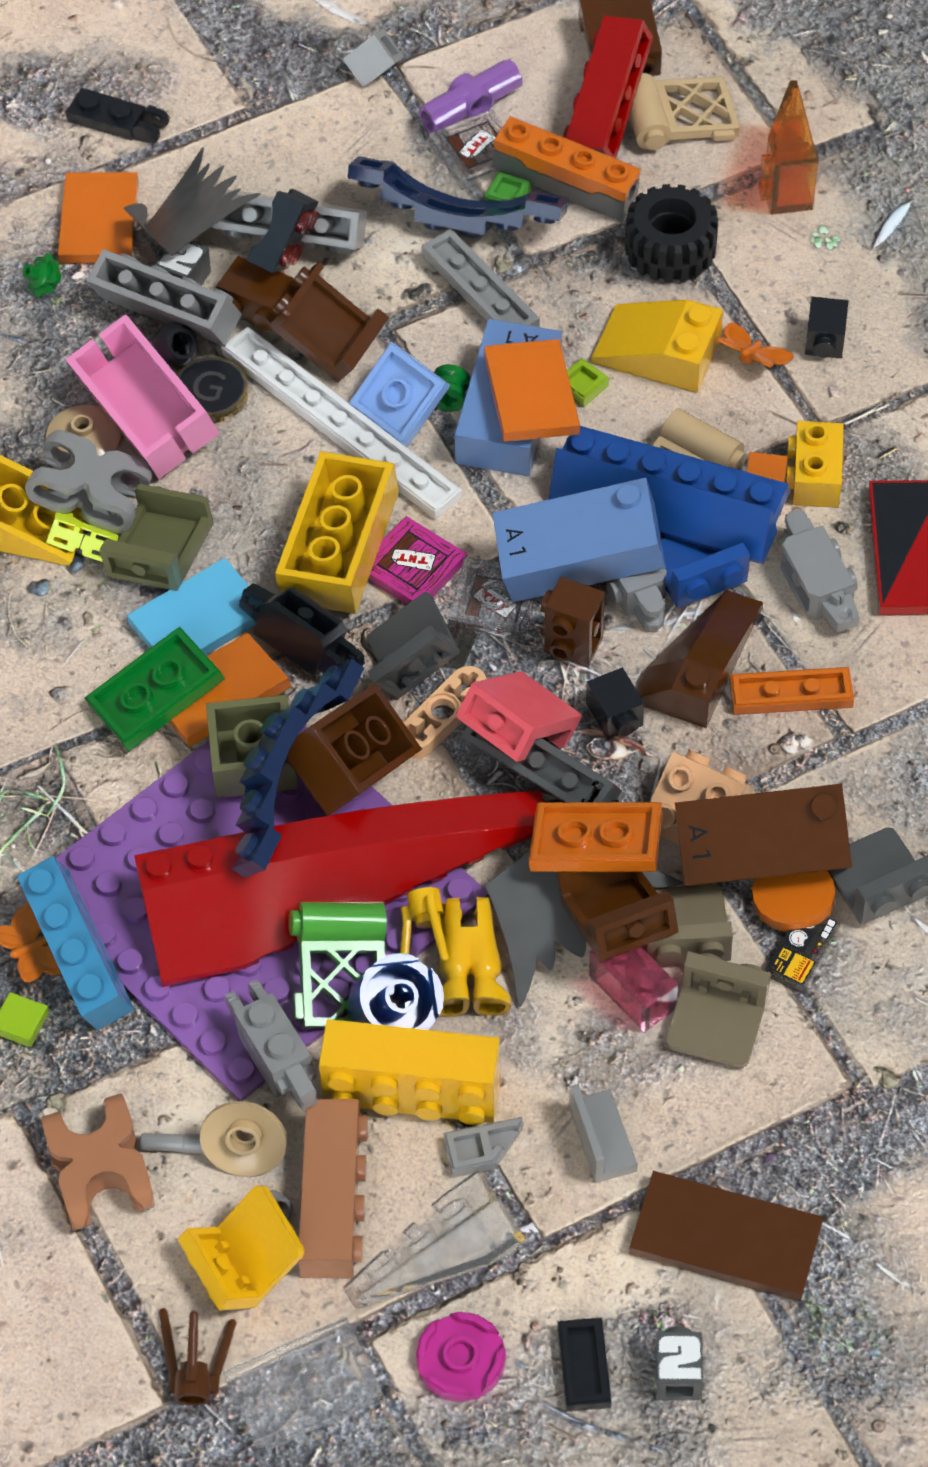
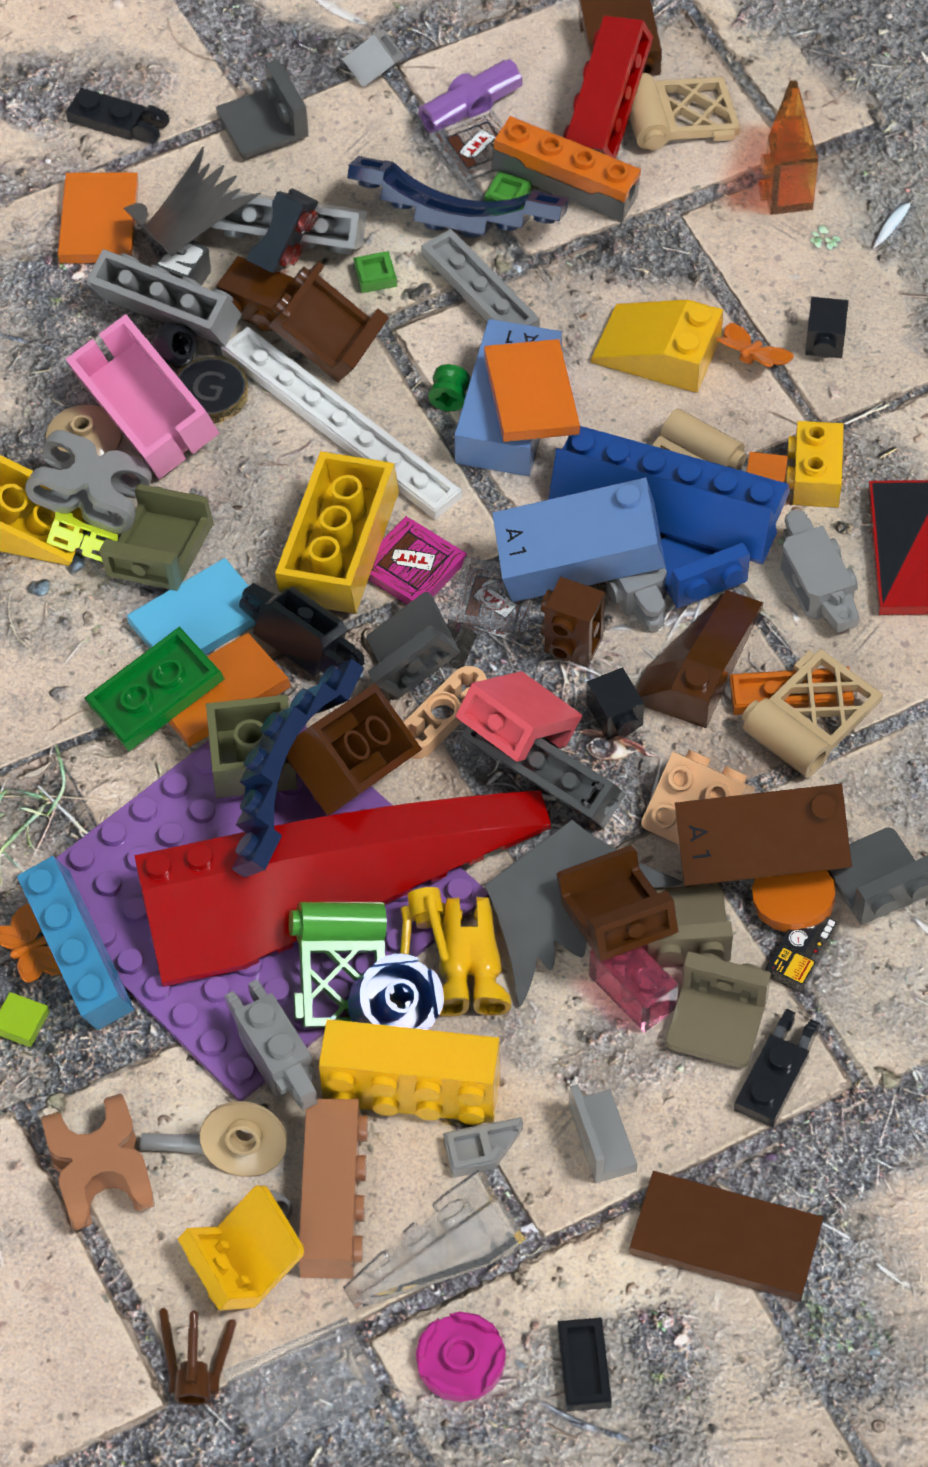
green plant [23,253,62,298] -> none
light blue tile [349,342,451,447] -> none
orange tile [529,802,663,872] -> none
lime tile [567,358,609,408] -> none
black tyre [625,184,718,283] -> none
brick [655,1327,703,1400] -> none
none -> dark grey bracket [216,59,309,159]
none -> bright green tile [353,251,397,293]
none -> black hinge [734,1009,820,1128]
none -> tan piece [742,649,883,778]

